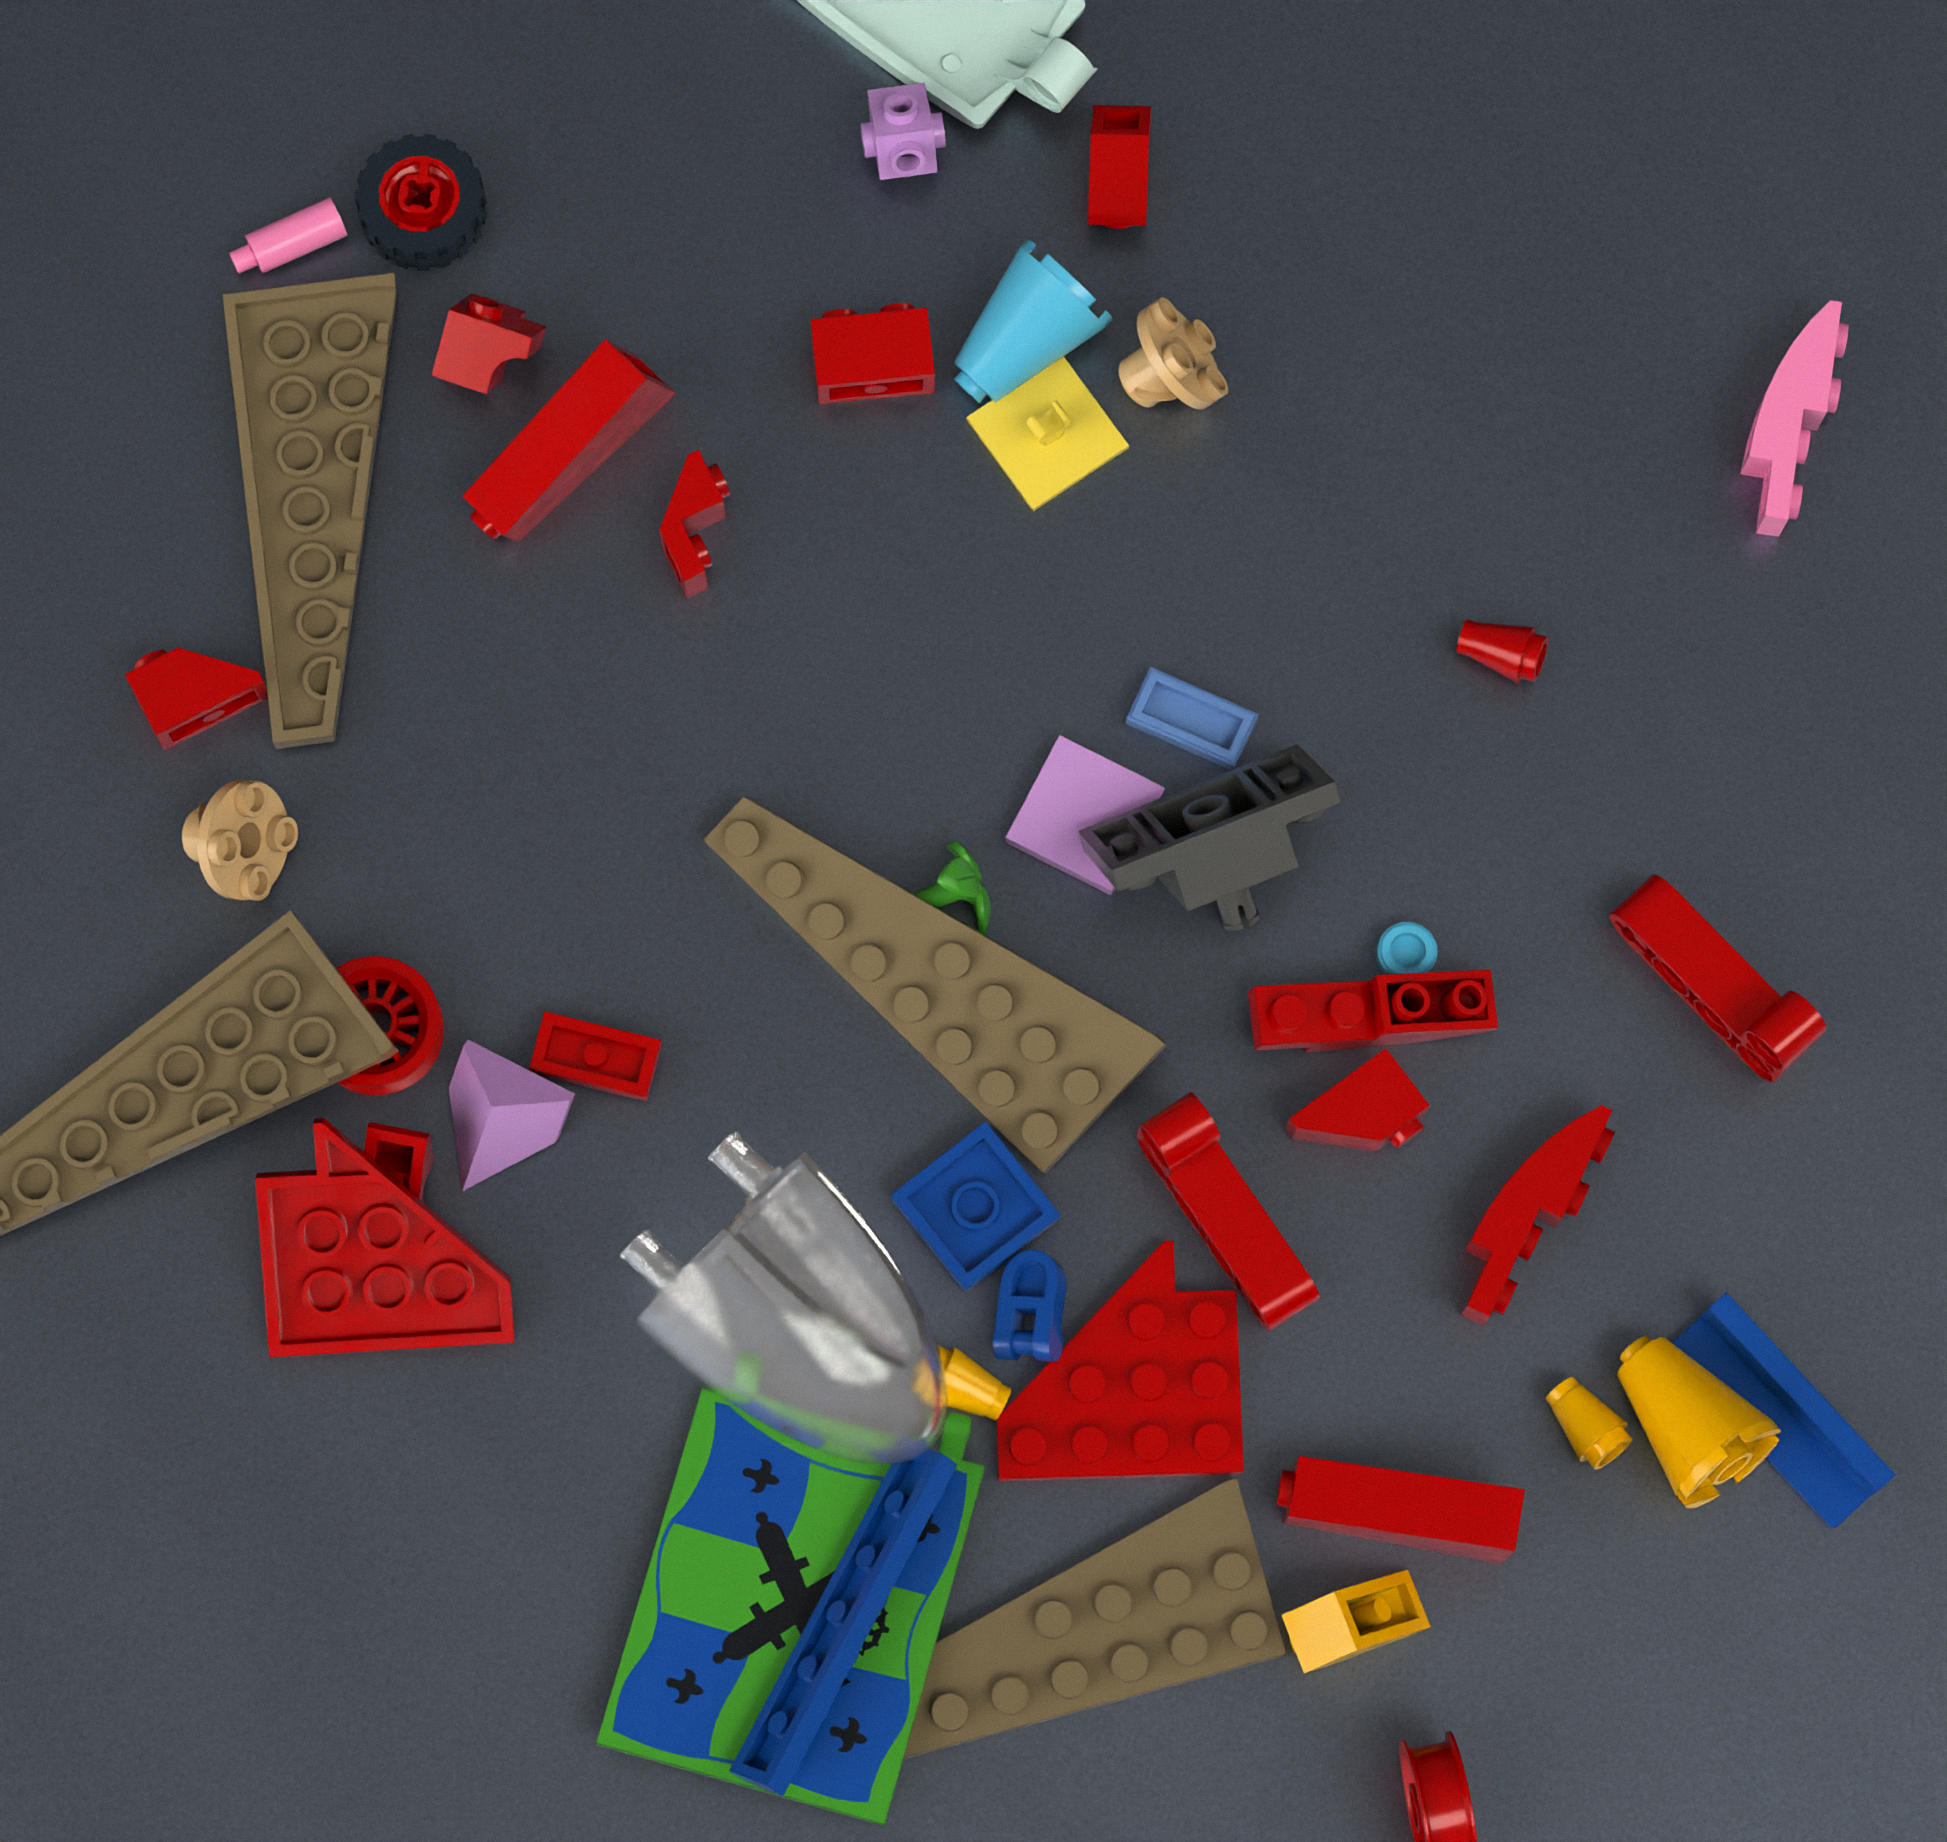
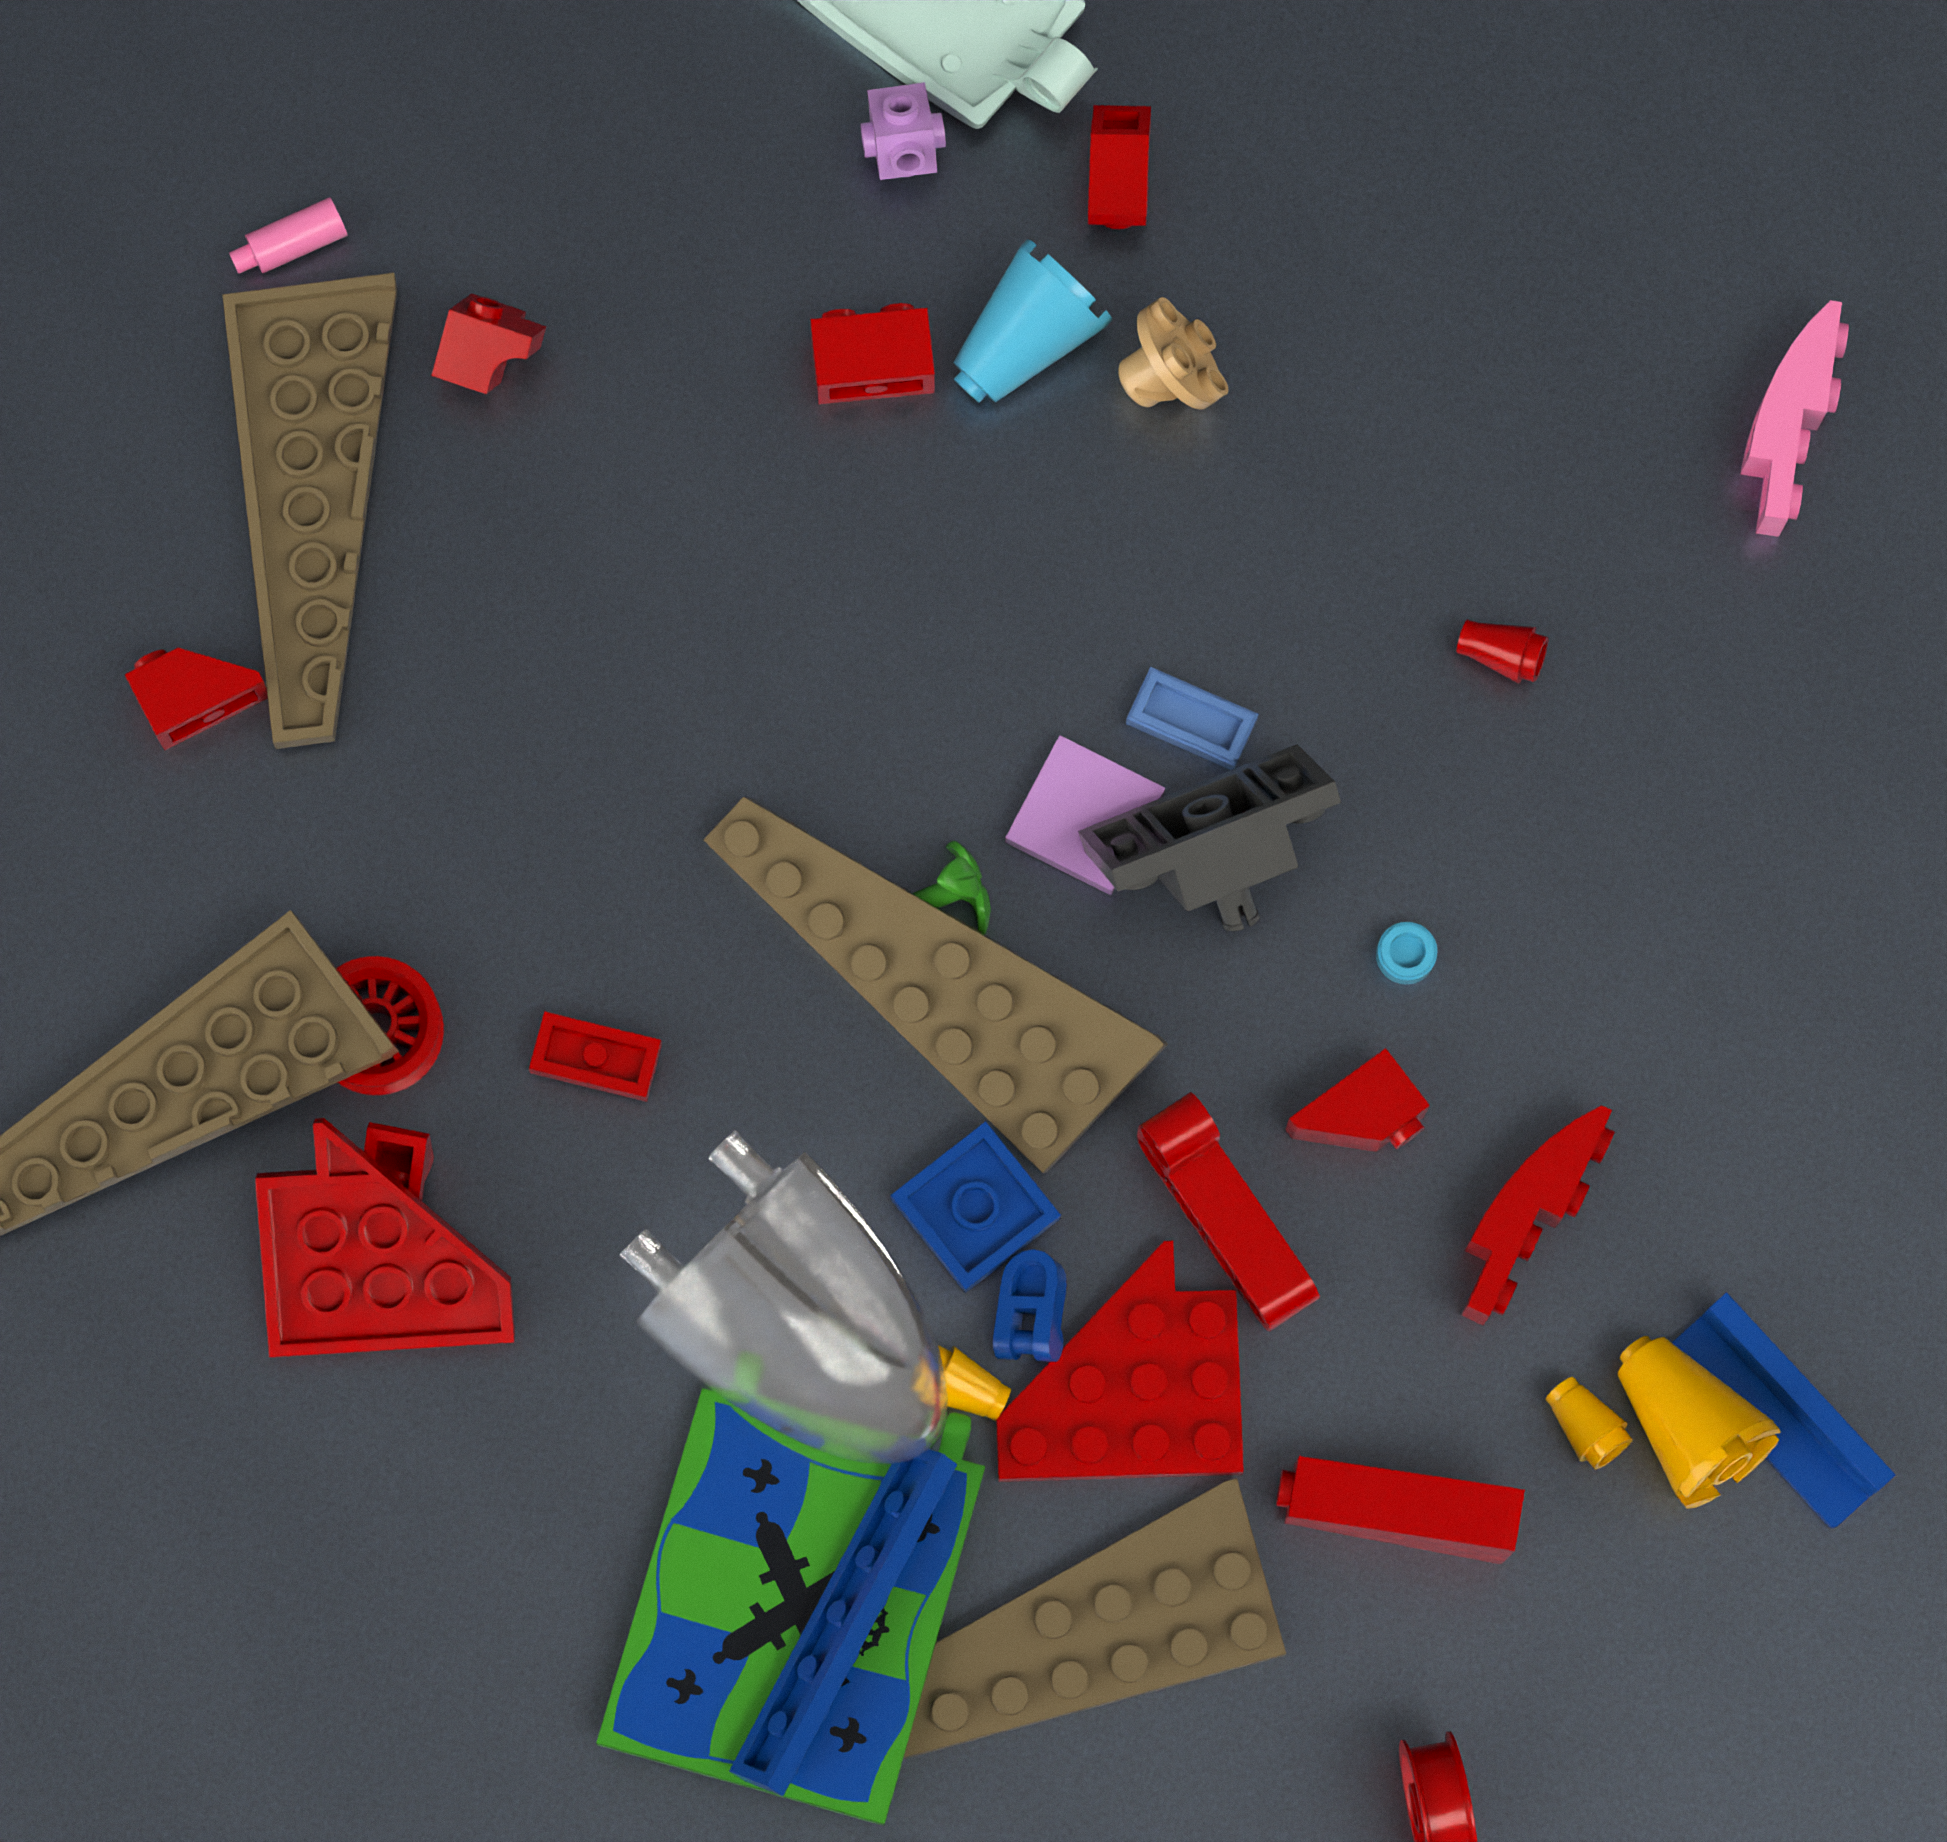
tan plate [182,779,298,901] -> none
black wheel [355,134,487,271] -> none
lavender slope [449,1040,575,1192] -> none
red slope [462,339,676,542] -> none
red slope [659,449,730,598] -> none
light yellow piece [966,356,1129,511] -> none
red slope [1248,969,1498,1053] -> none
yellow slope [1281,1569,1431,1673] -> none
red beam [1609,874,1827,1083] -> none

